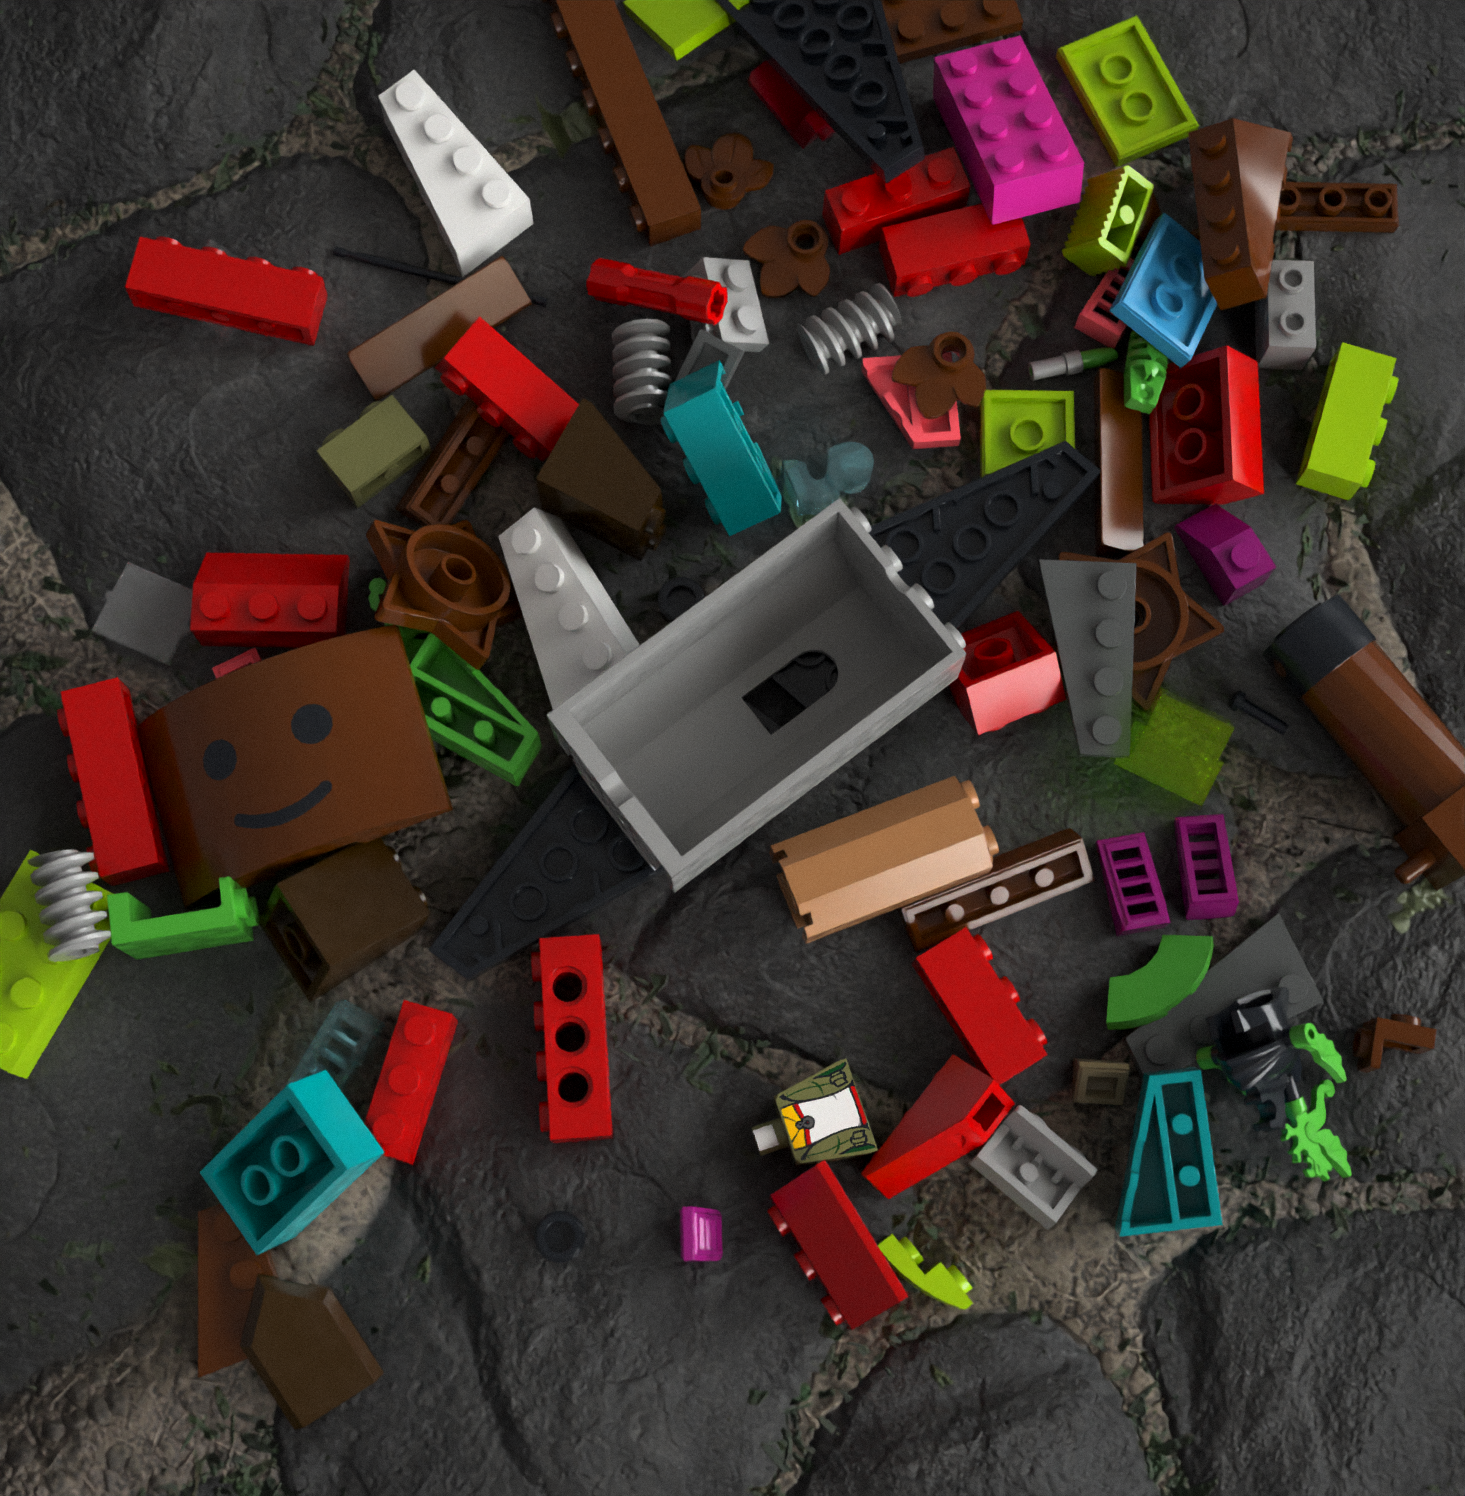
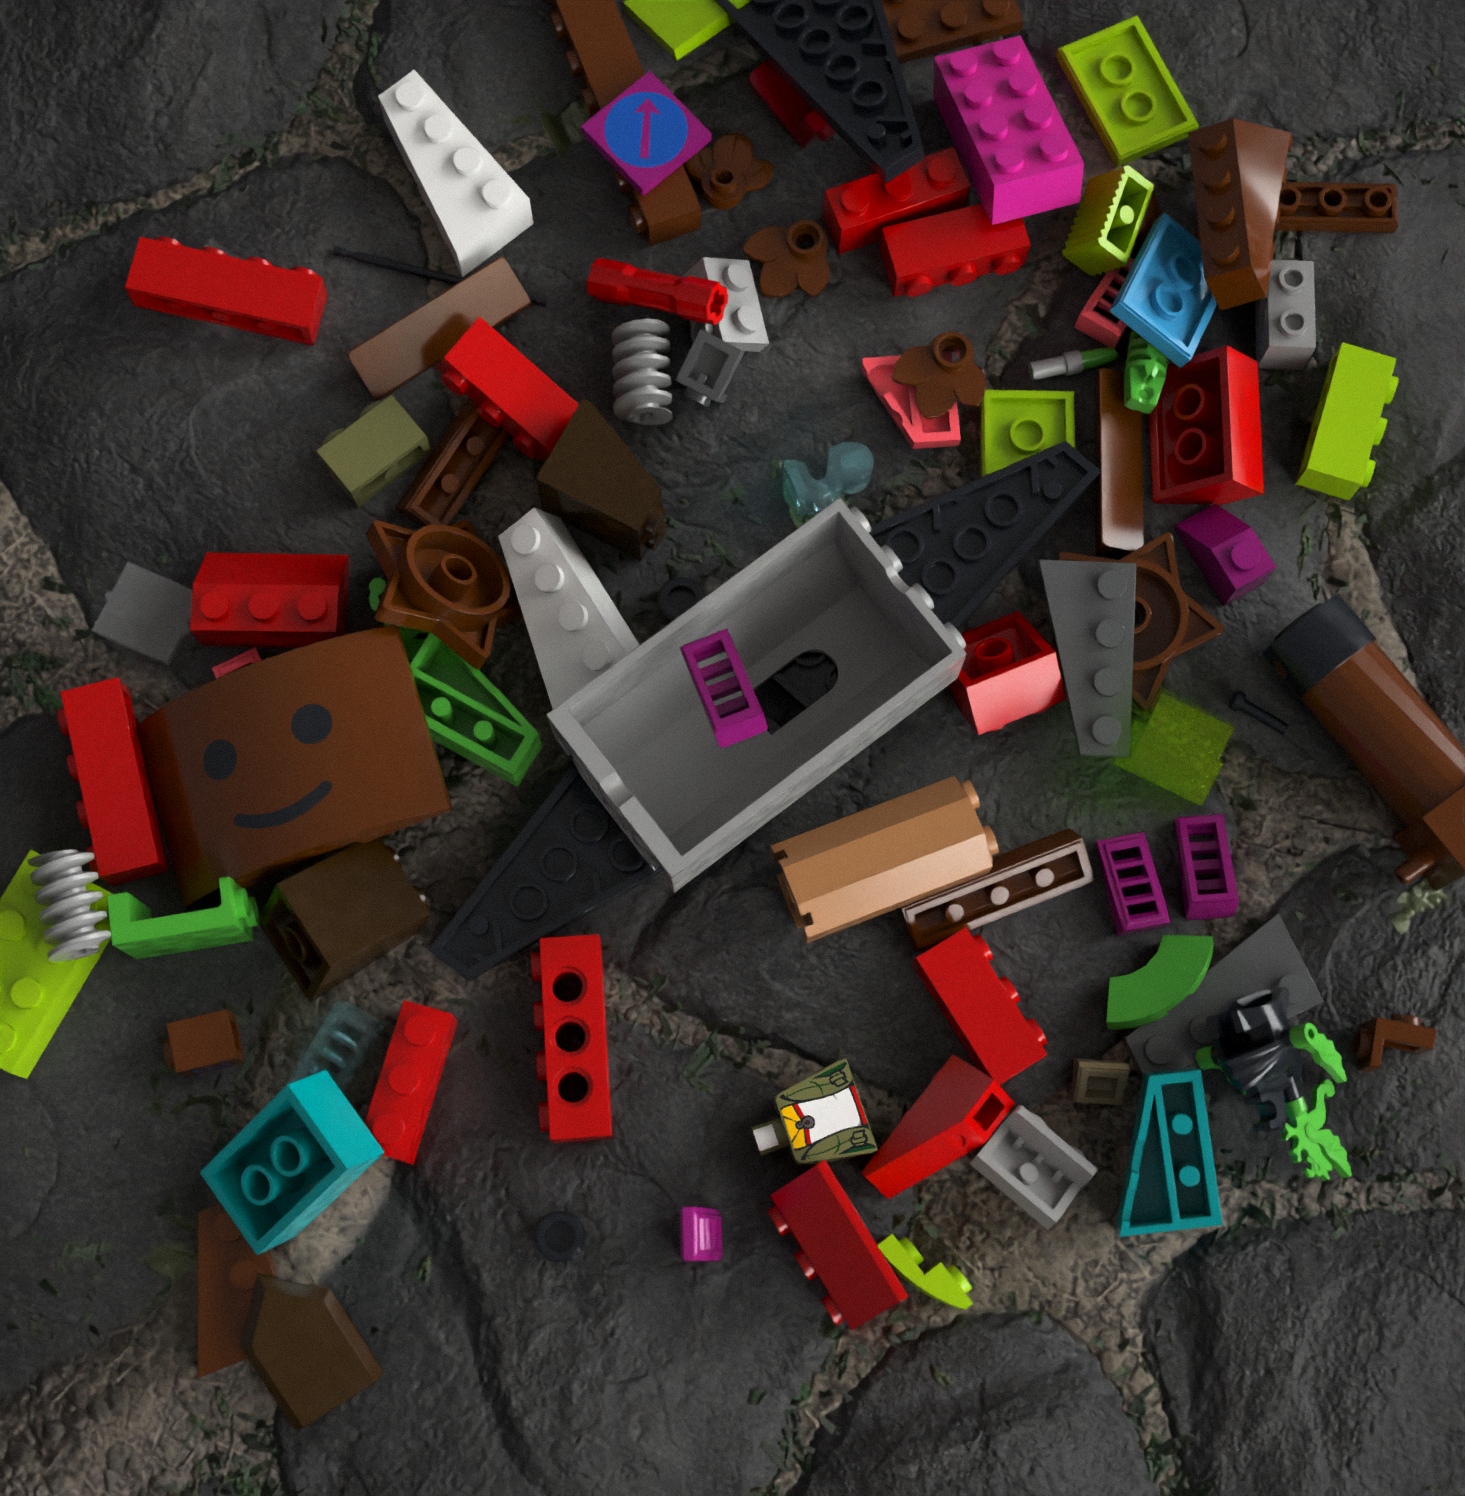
teal wedge [661,360,782,536] -> none
light grey piece [797,283,902,375] -> none
none -> reddish brown brick [163,1009,246,1077]
none -> tile [581,71,712,197]
none -> magenta slope [679,628,768,748]

